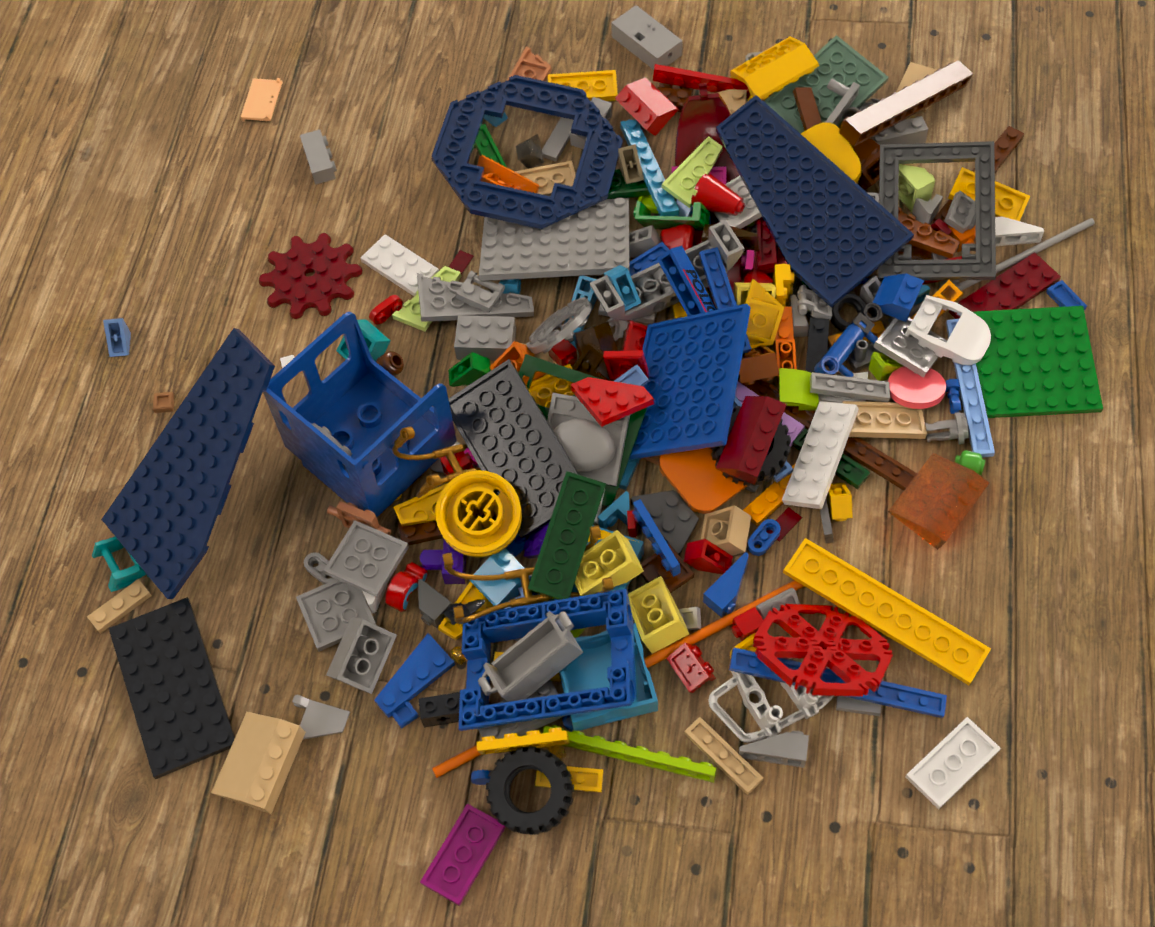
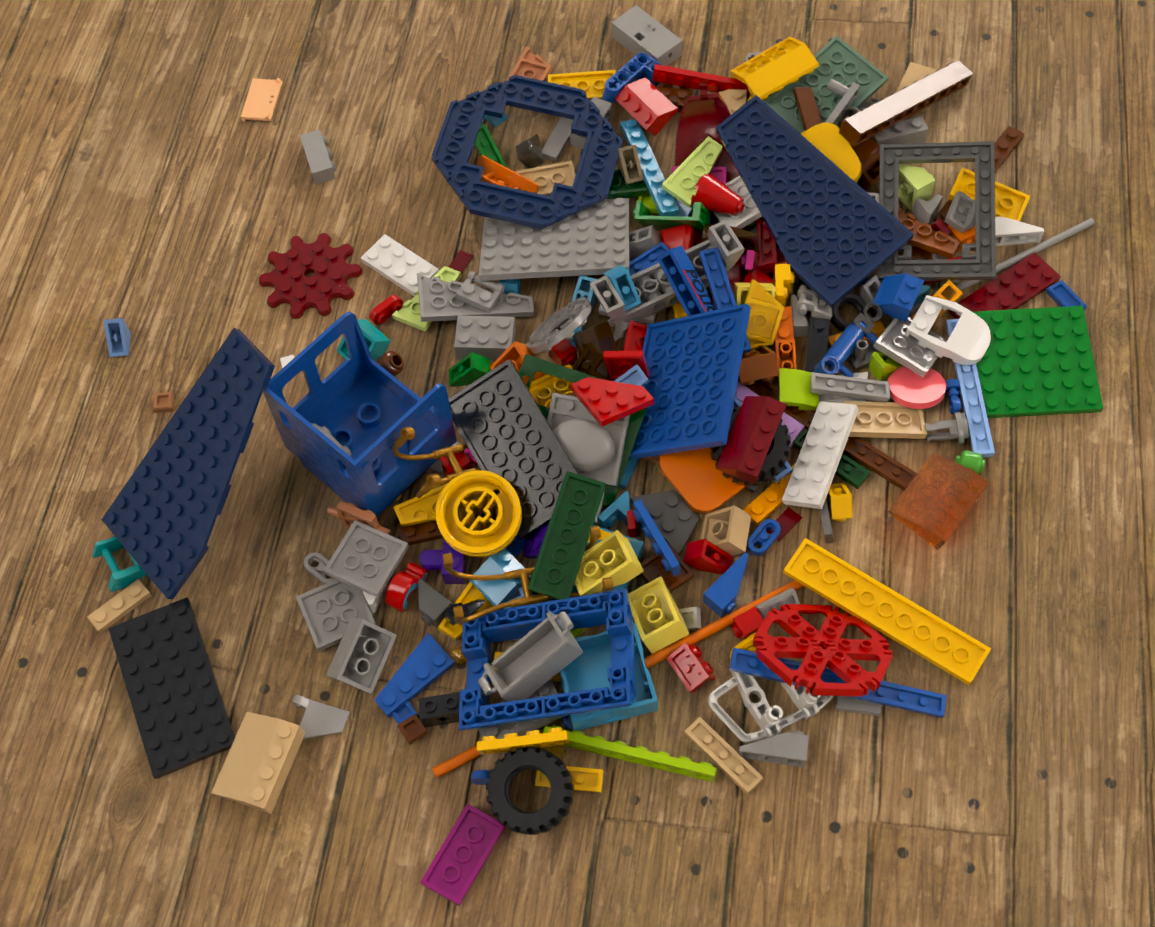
white plate [906,717,1001,809] -> none
none -> reddish brown plate [397,714,428,745]
none -> blue beam [602,53,662,103]

